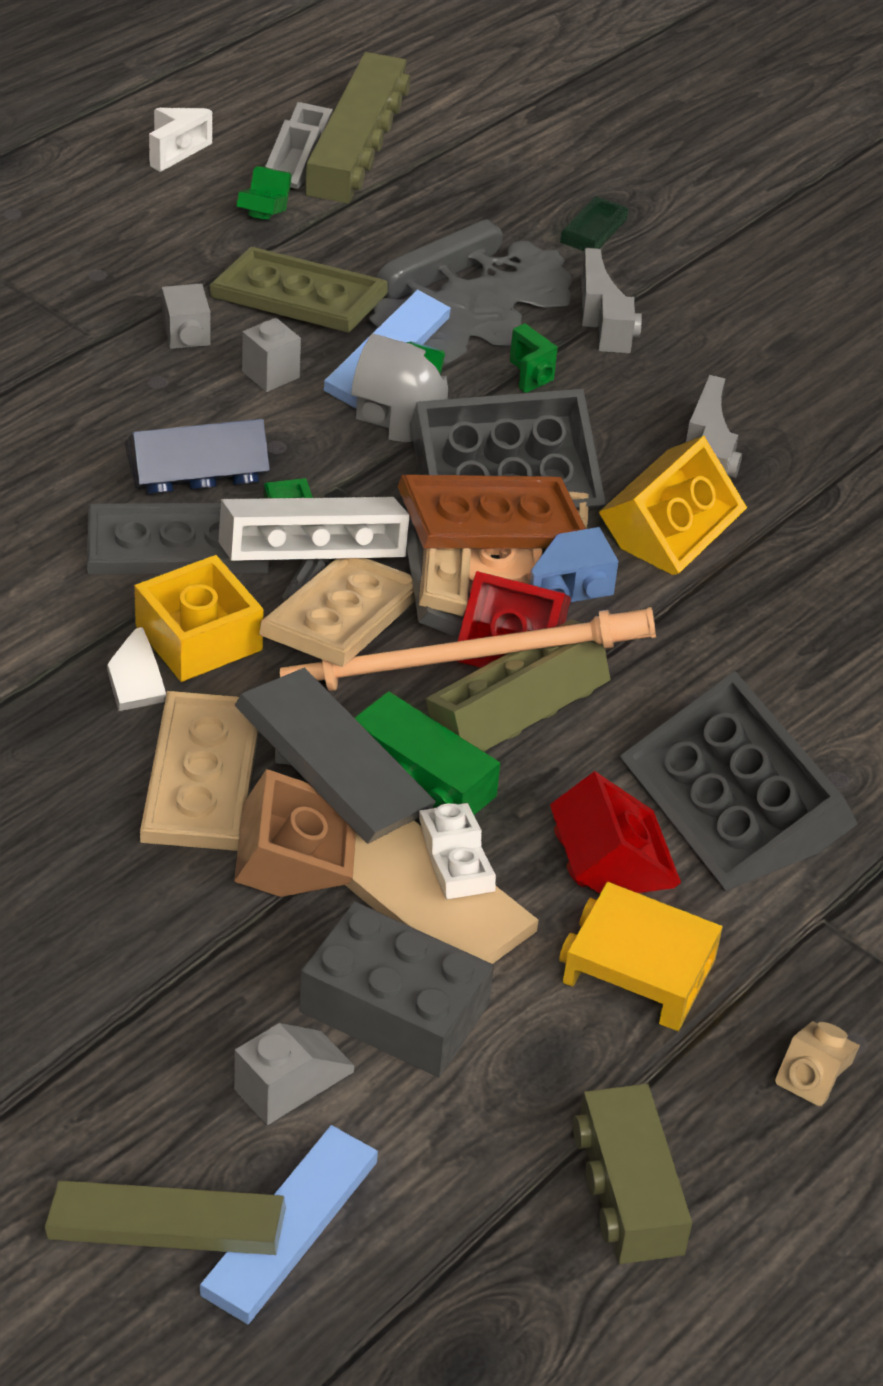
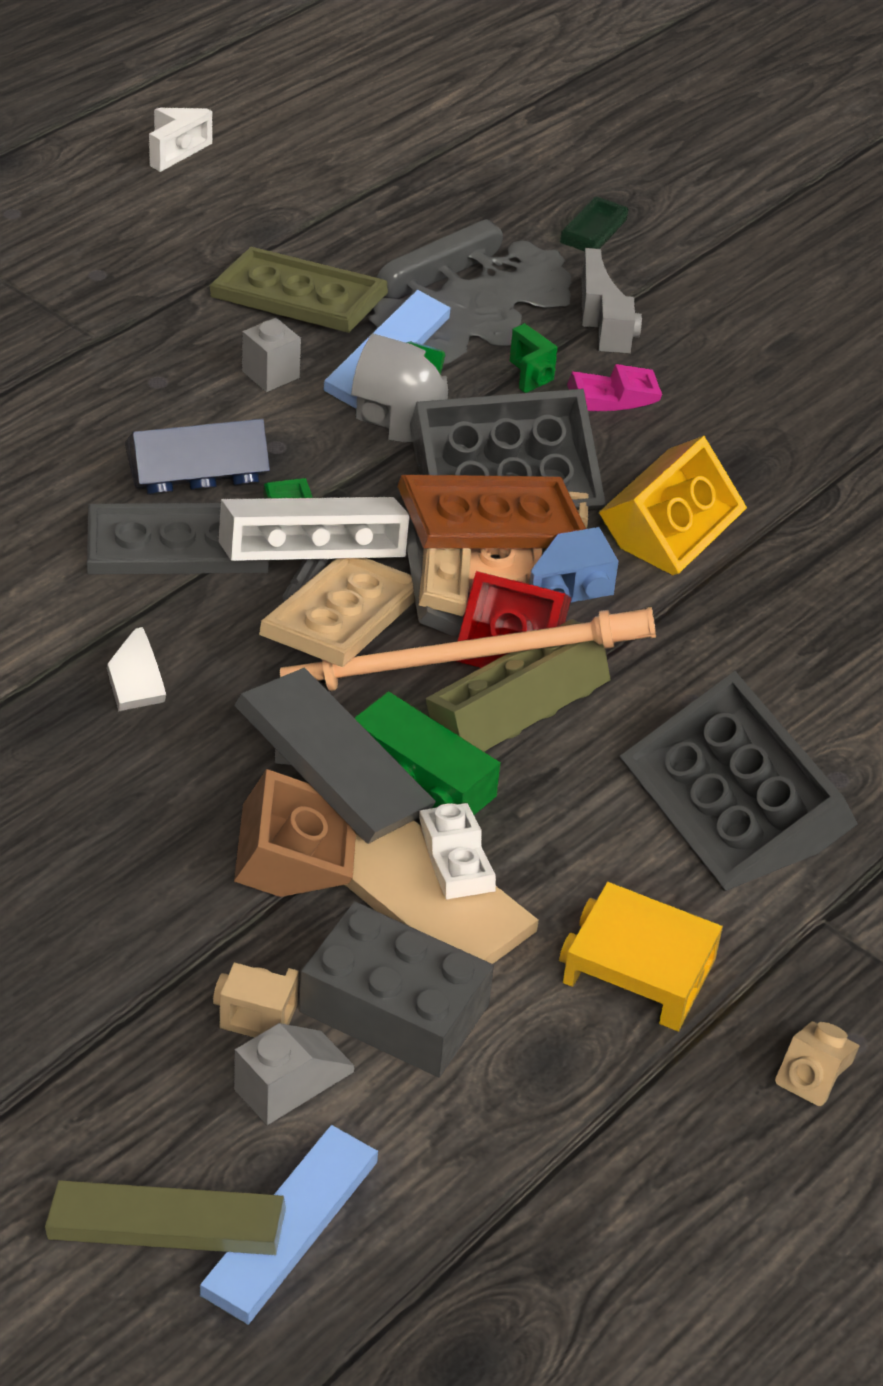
yellow brick [134,555,263,682] -> none
tan tile [140,691,259,851] -> none
light grey brick [162,283,210,349] -> none
green bracket [236,166,292,219] -> none
light grey slope [265,102,333,189] -> none
olive brick [306,52,411,204] -> none
red slope [550,771,681,894] -> none
olive brick [573,1084,692,1264] -> none
light grey slope [686,375,742,478] -> none
none -> tan brick [213,963,299,1038]
none -> dark pink slope [567,364,662,411]

